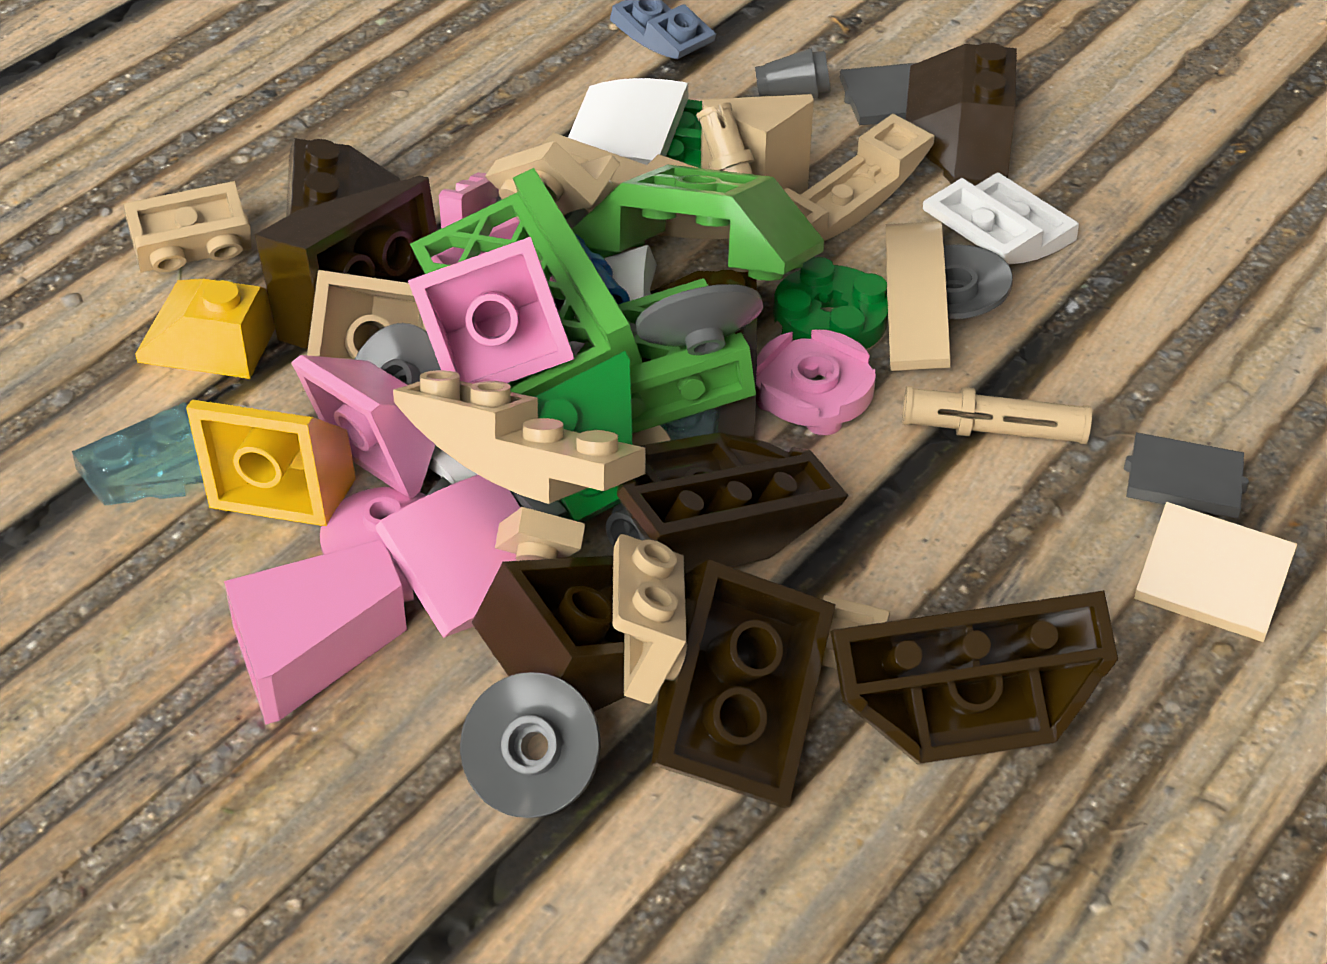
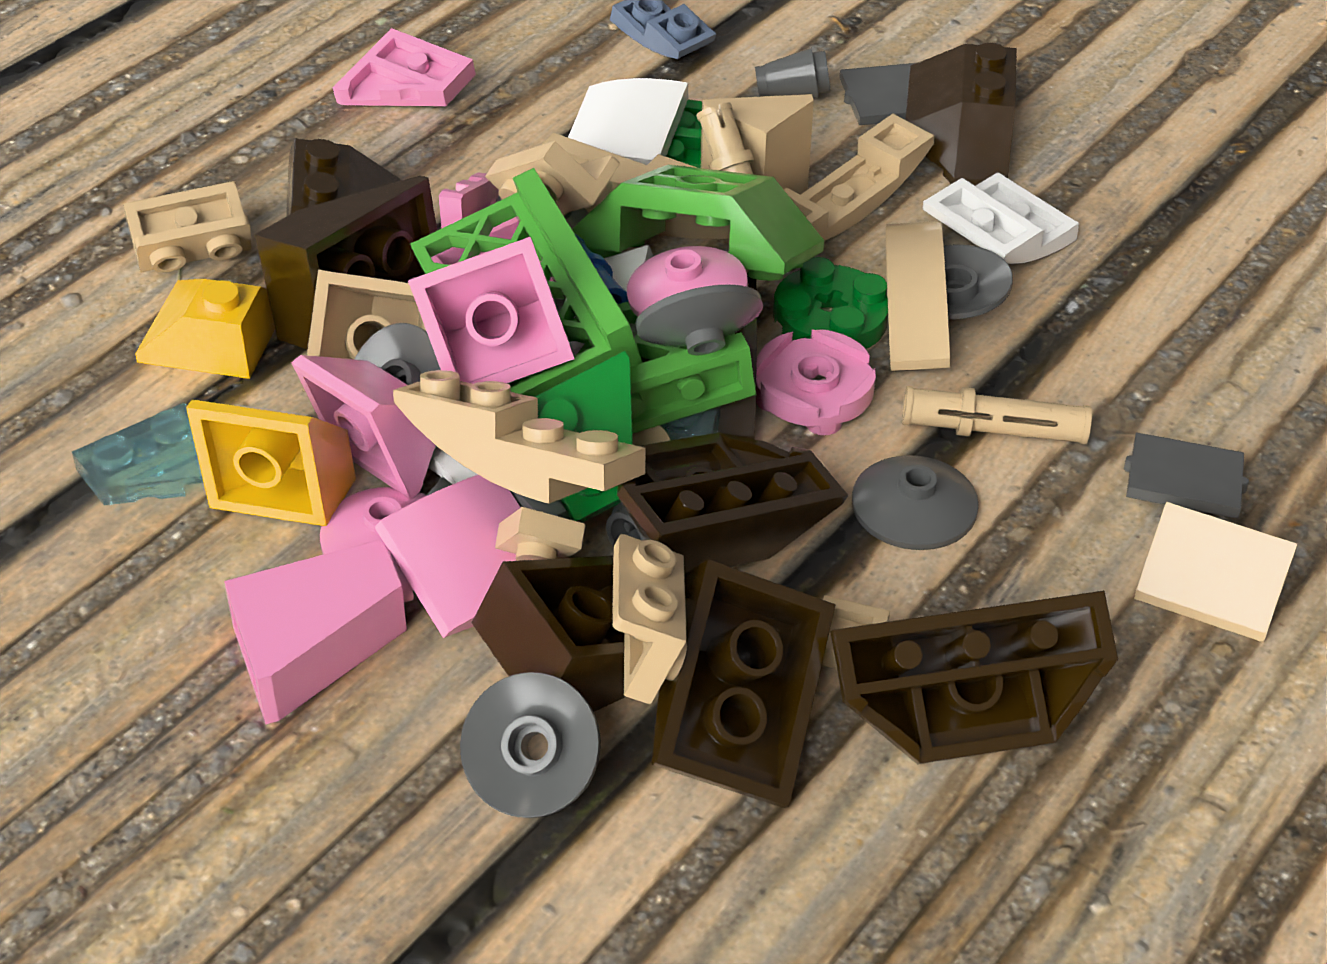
none -> bright pink wing [333,28,476,106]
none -> bright pink dish [627,246,748,316]
none -> dark grey dish [852,455,978,550]

